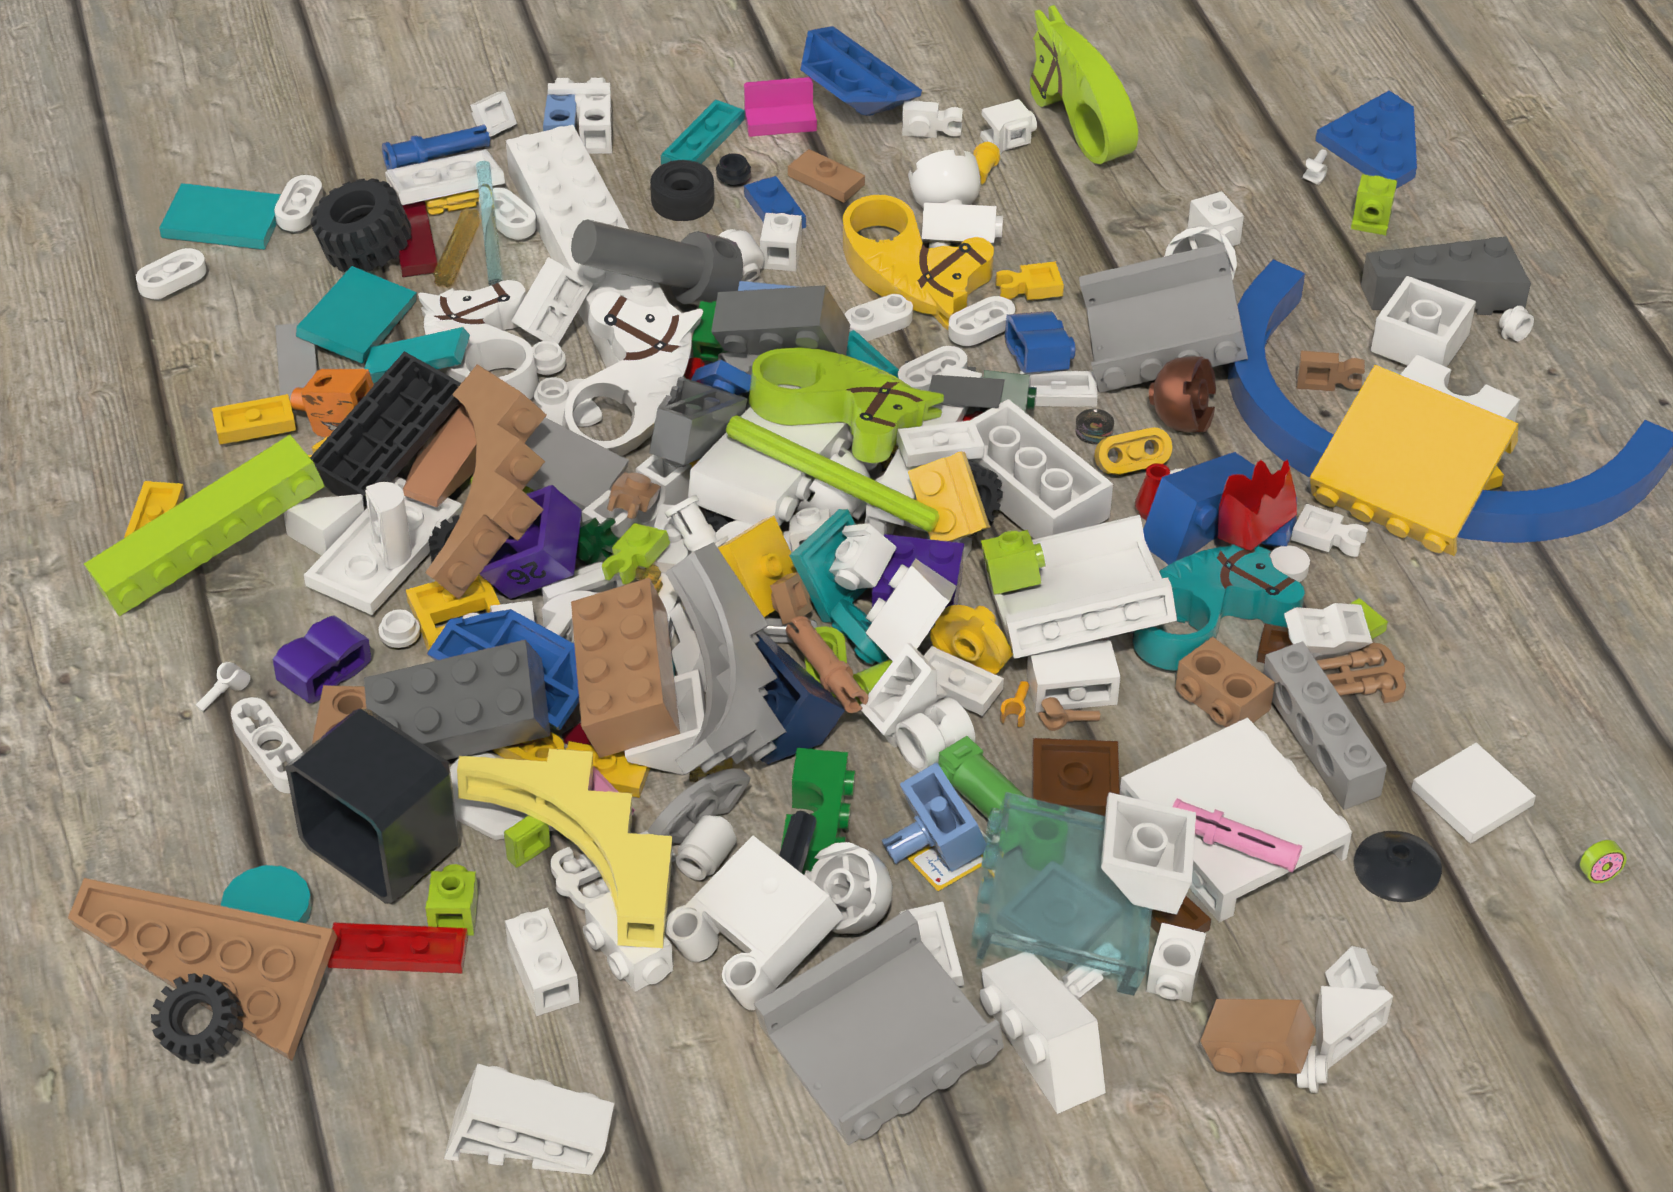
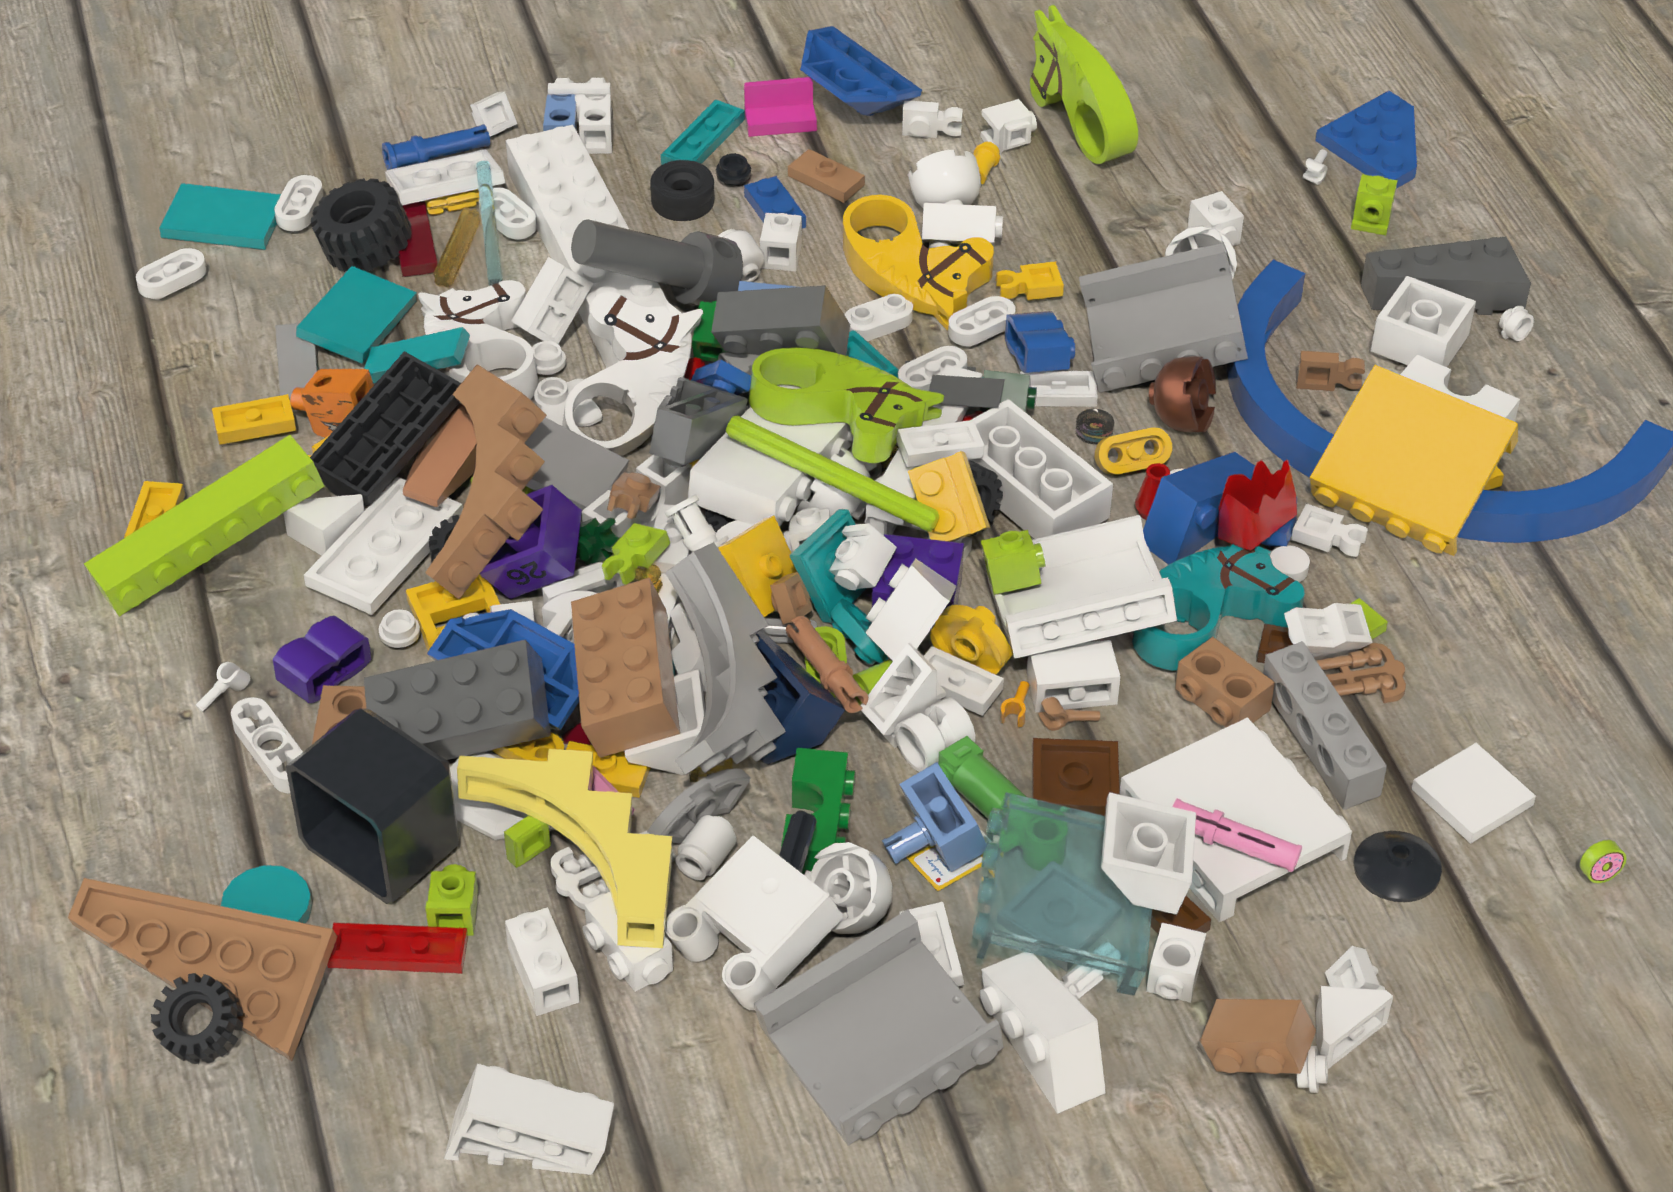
white brick [365,482,411,570] -> none

